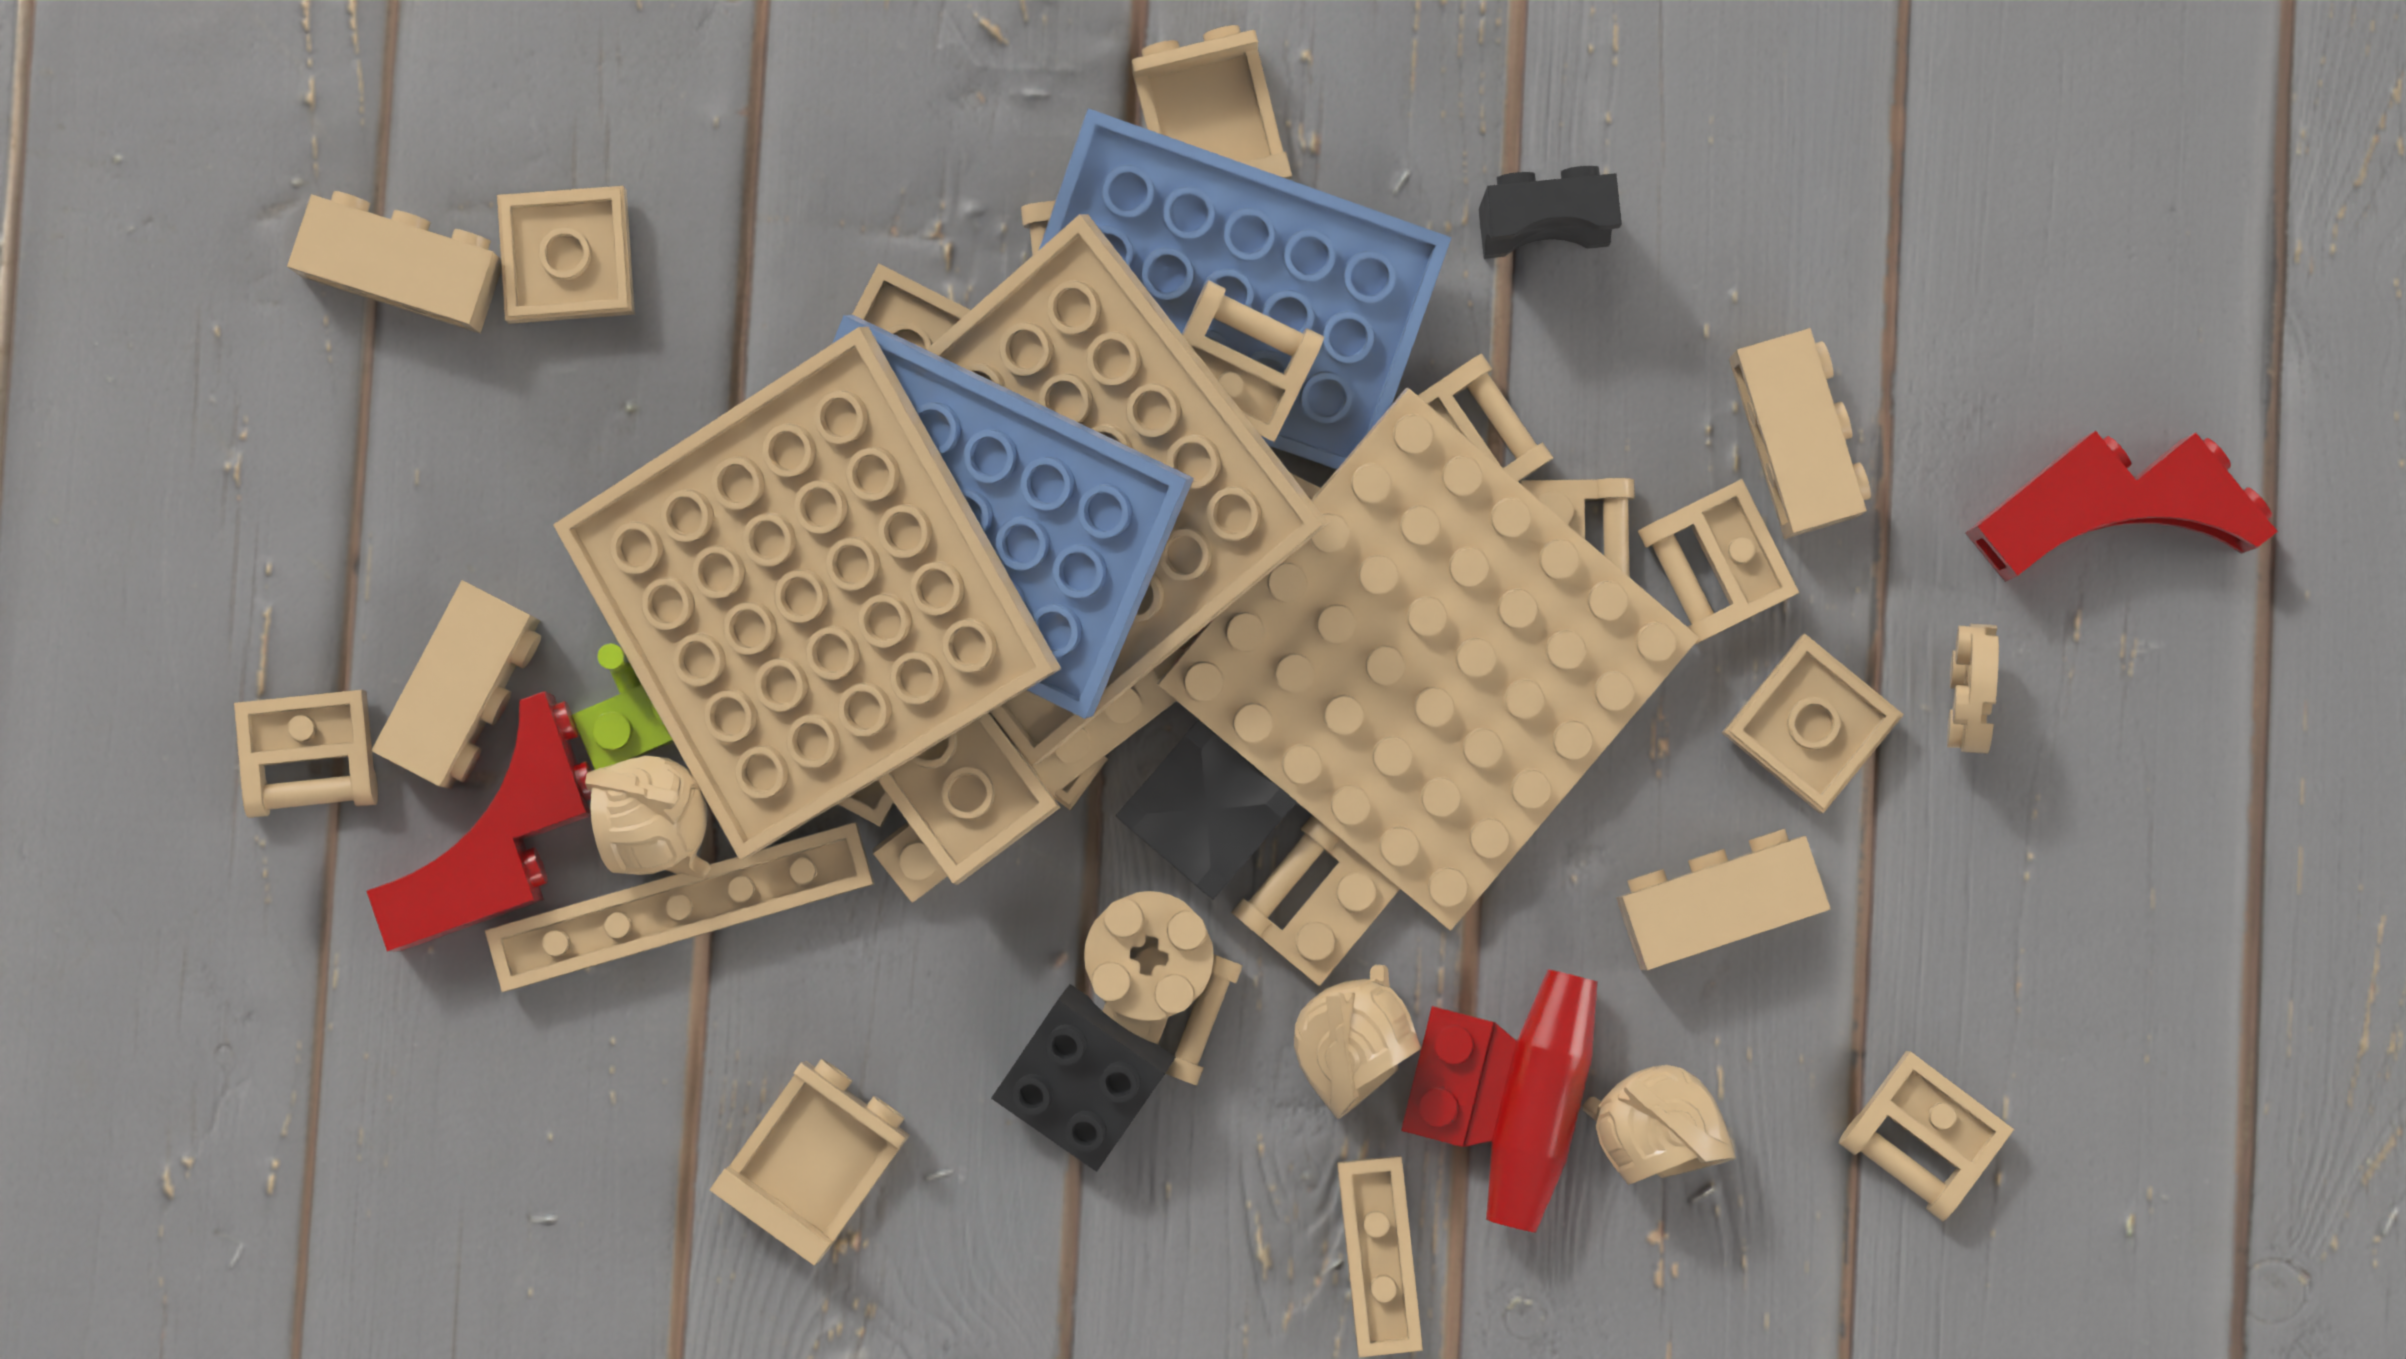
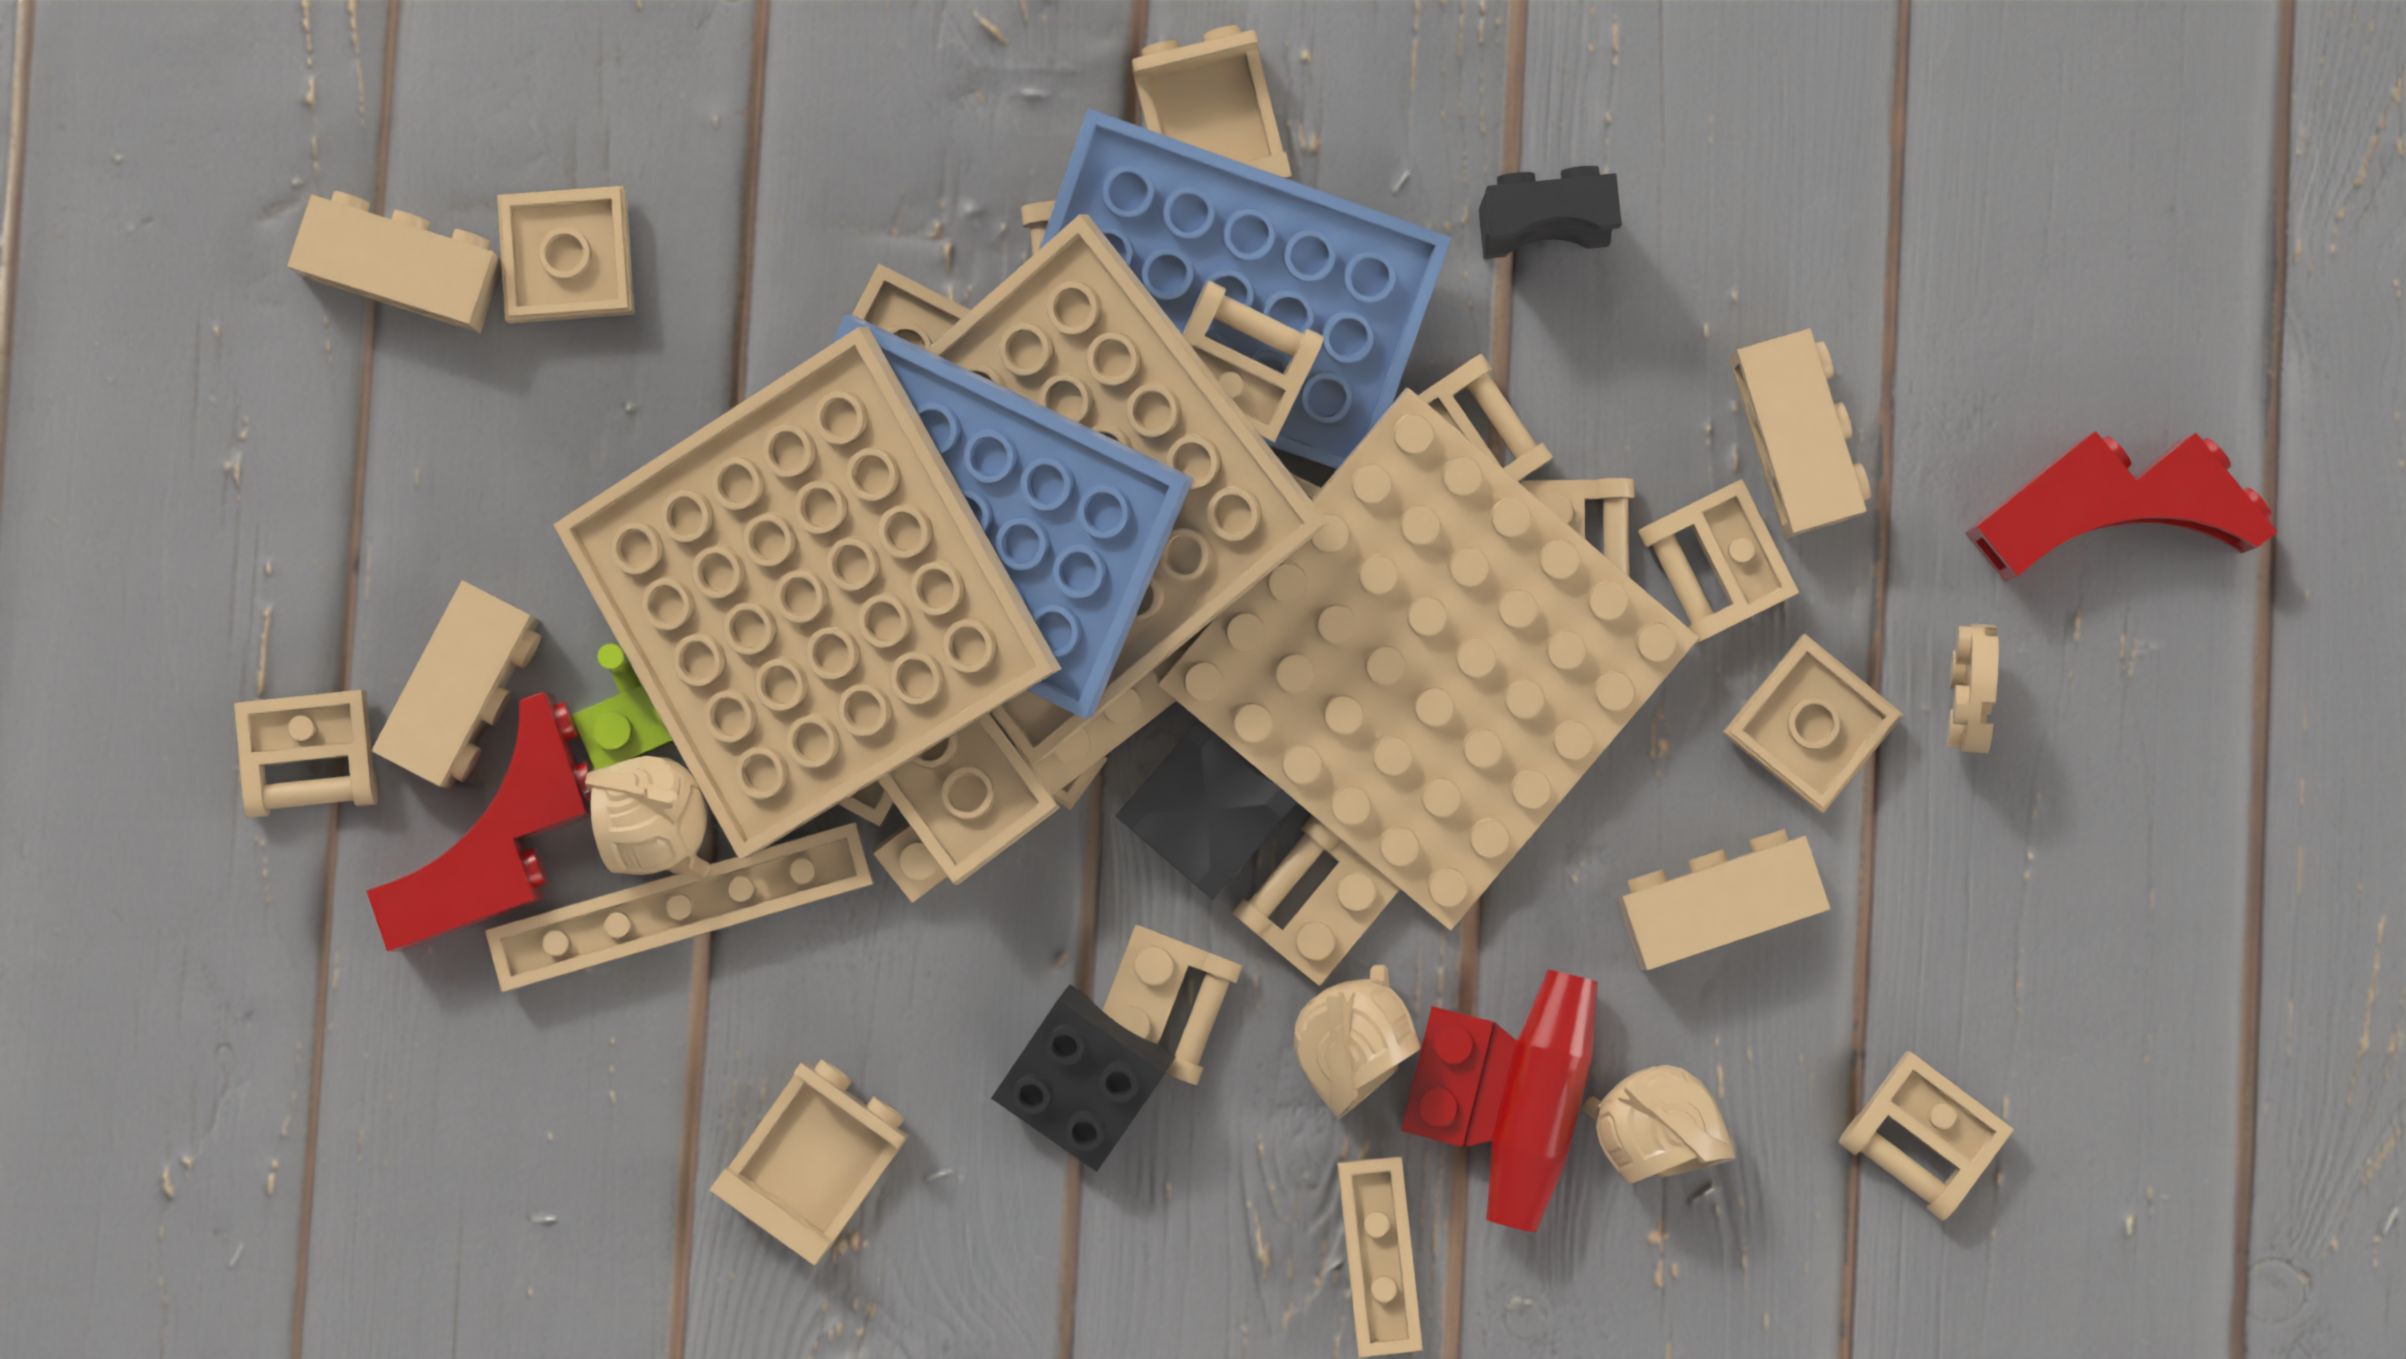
tan plate [1084,891,1213,1021] -> none

